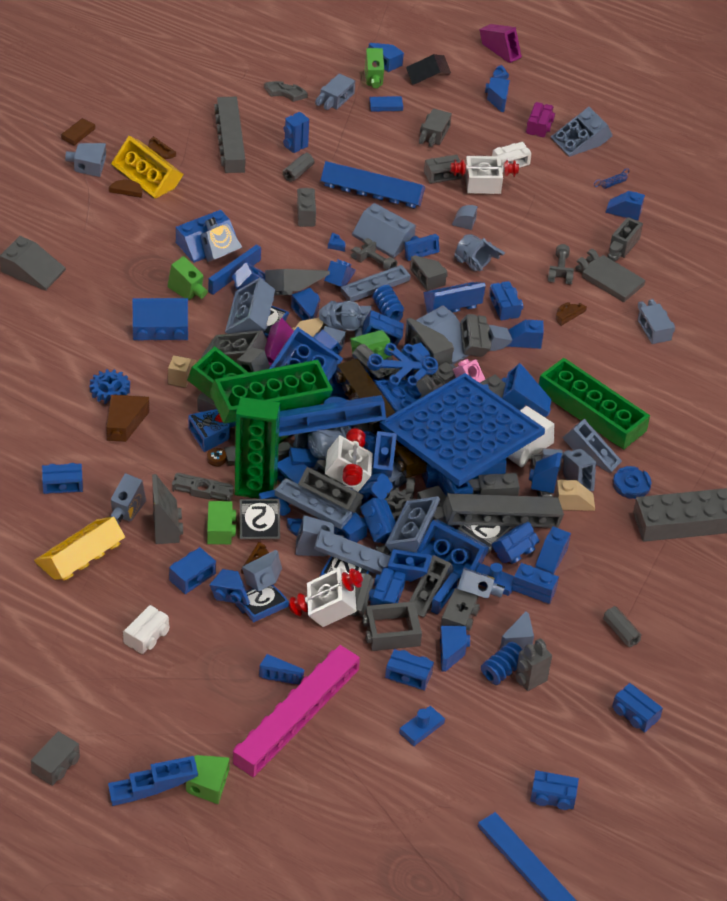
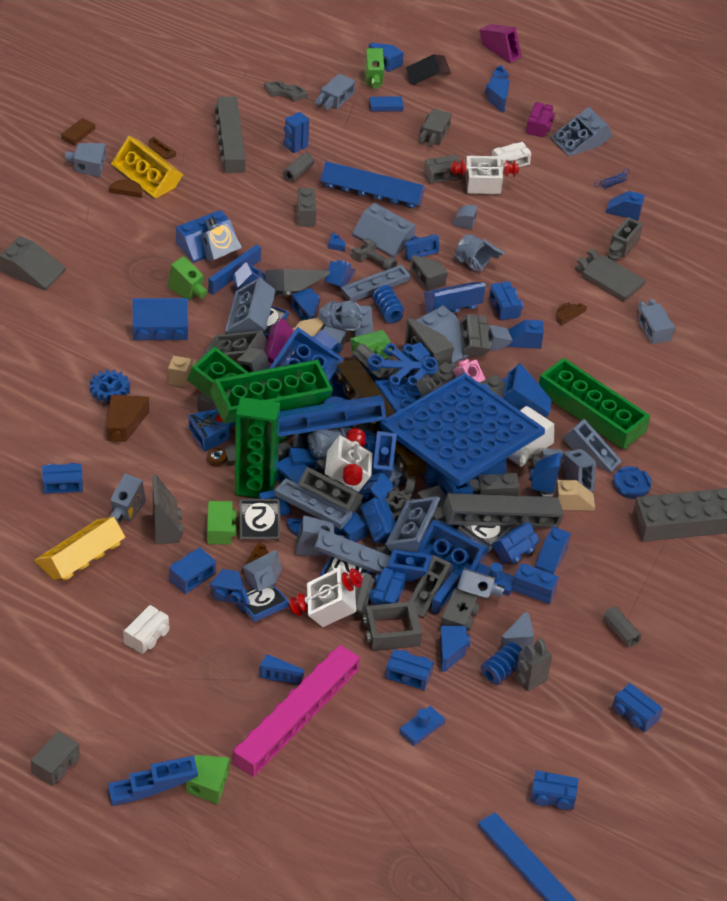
dark grey piece [172,473,234,501] -> none
blue brick [362,310,404,346] -> none
dark grey bar [548,244,574,284] -> none

